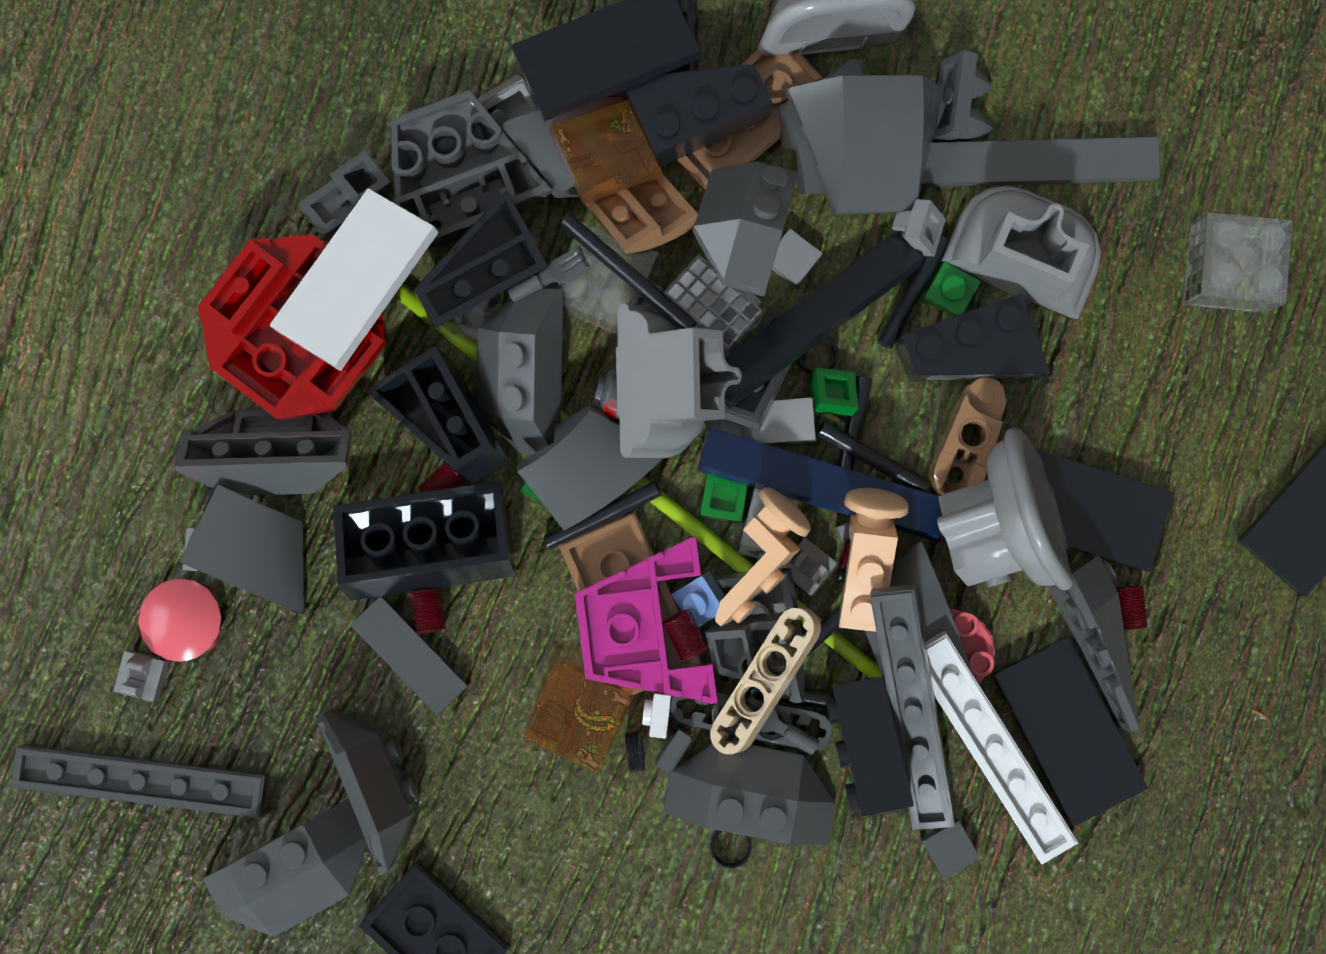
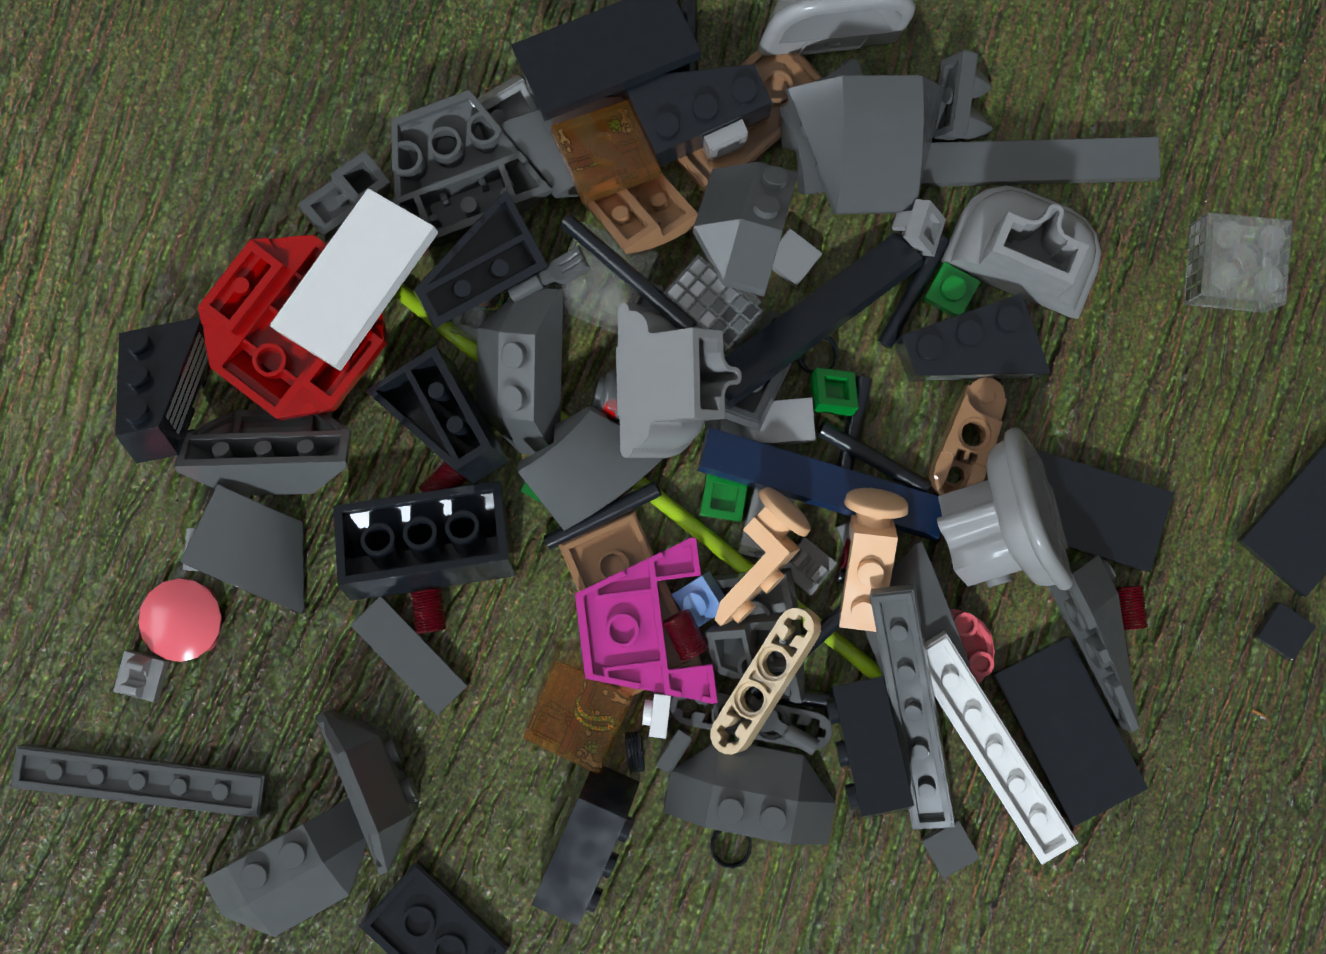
none -> black wedge [115,317,209,464]
none -> black wedge [532,764,640,926]
none -> light grey tile [703,119,748,162]
none -> black tile [1252,602,1316,661]

